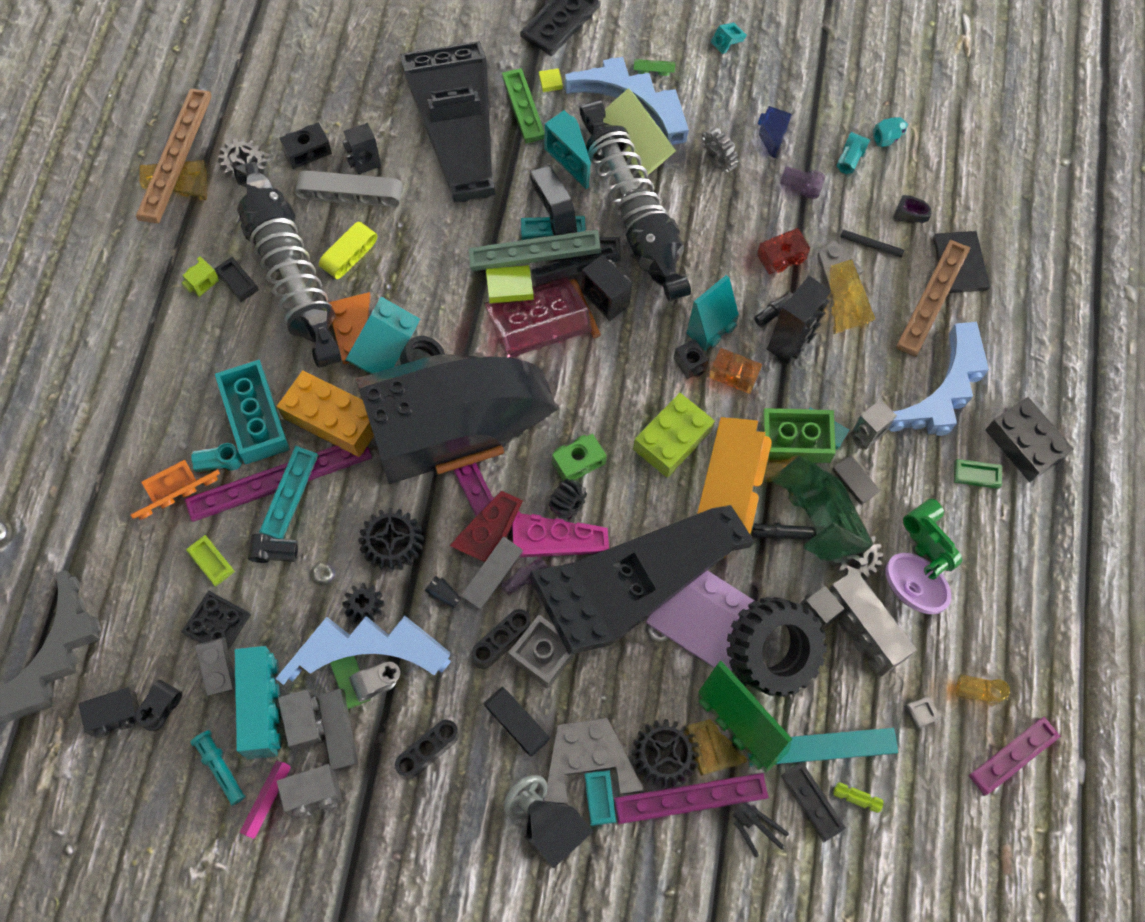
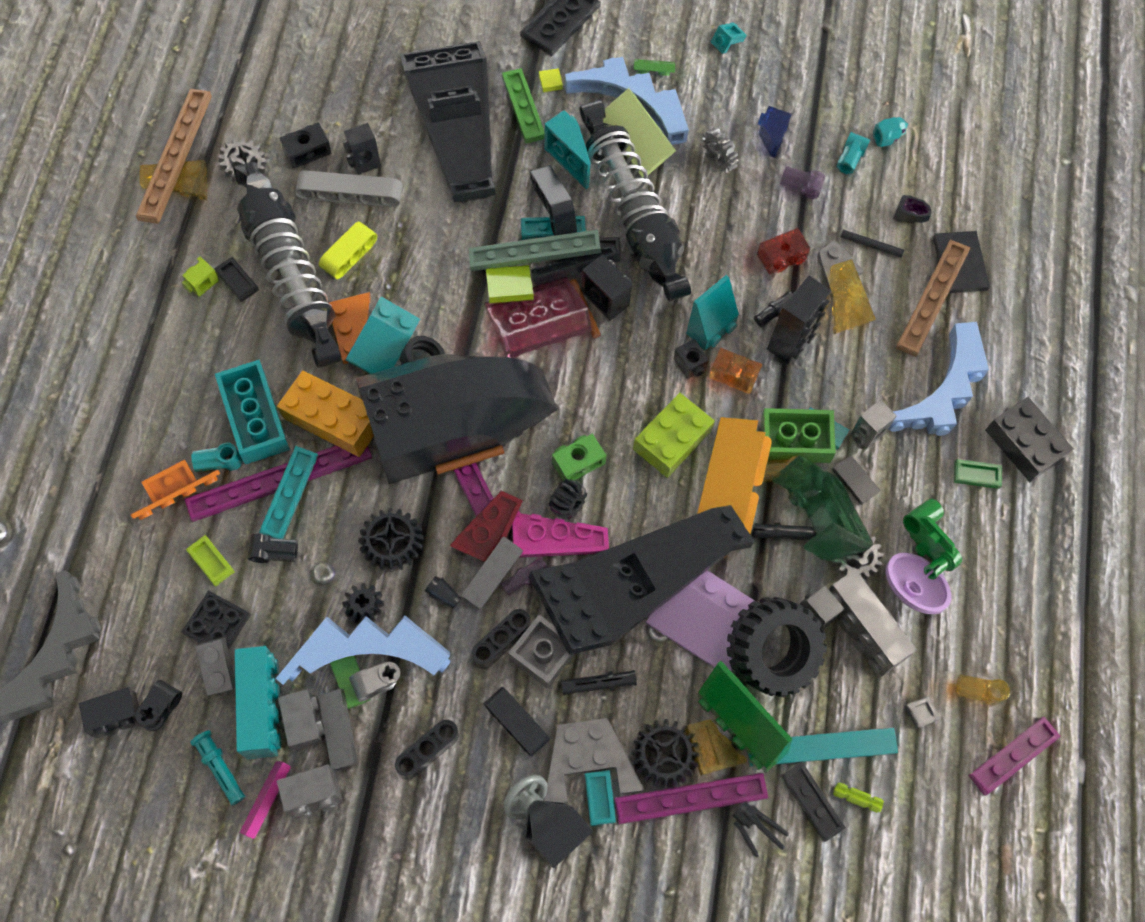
none -> black pin [561,670,637,696]

